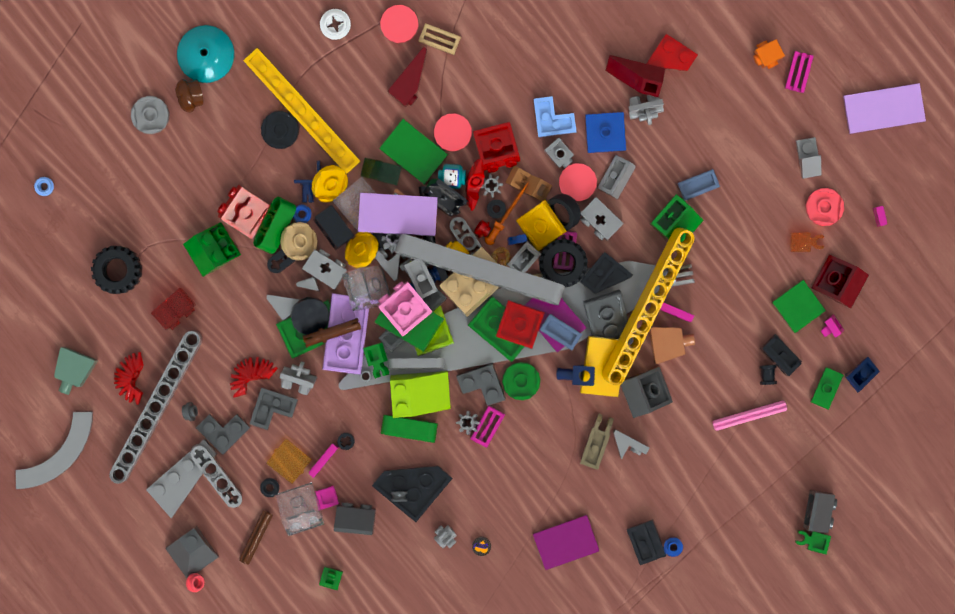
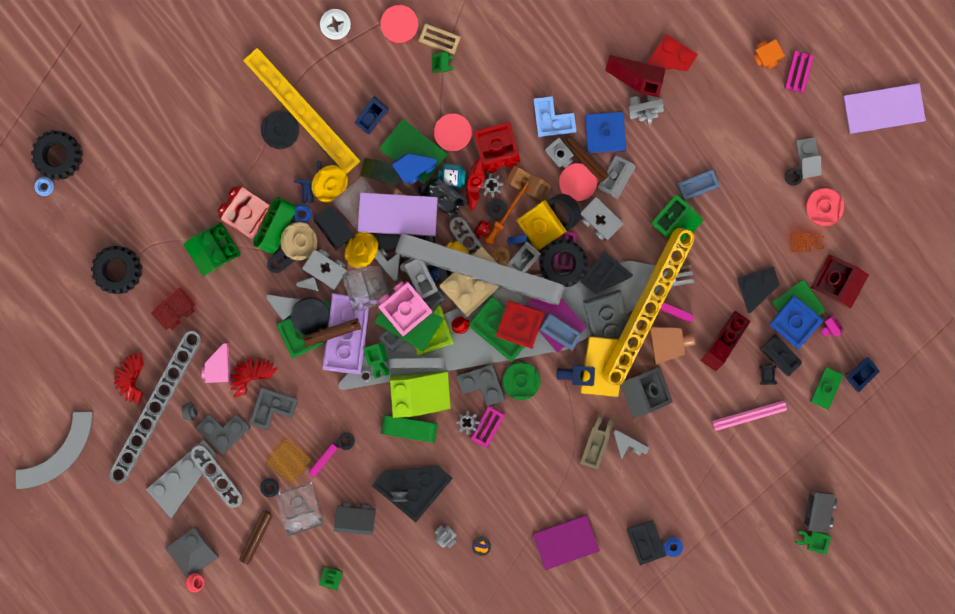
sand green torso [54,347,98,395] -> none
light grey tile [131,96,170,134] -> none
reddish brown piece [175,79,203,113] -> none
teal dish [177,25,235,83] -> none
light grey hips [280,361,317,395] -> none
dark pink tile [315,485,340,510] -> none
light grey gear [382,234,401,254] -> none
dark red slope [387,47,427,107] -> none
dark pink tile [873,206,887,227] -> none
none -> black tyre [31,130,83,180]
none -> bright pink slope [202,343,231,383]
none -> dark blue slope [354,96,389,135]
none -> blue slope [391,153,437,185]
none -> green tile [432,52,454,74]
none -> red plate [451,316,470,334]
none -> reddish brown axle [563,136,609,182]
none -> dark red slope [700,311,751,371]
none -> black wing [737,267,780,313]
none -> blue plate [769,295,823,350]
none -> black bush [785,168,803,186]

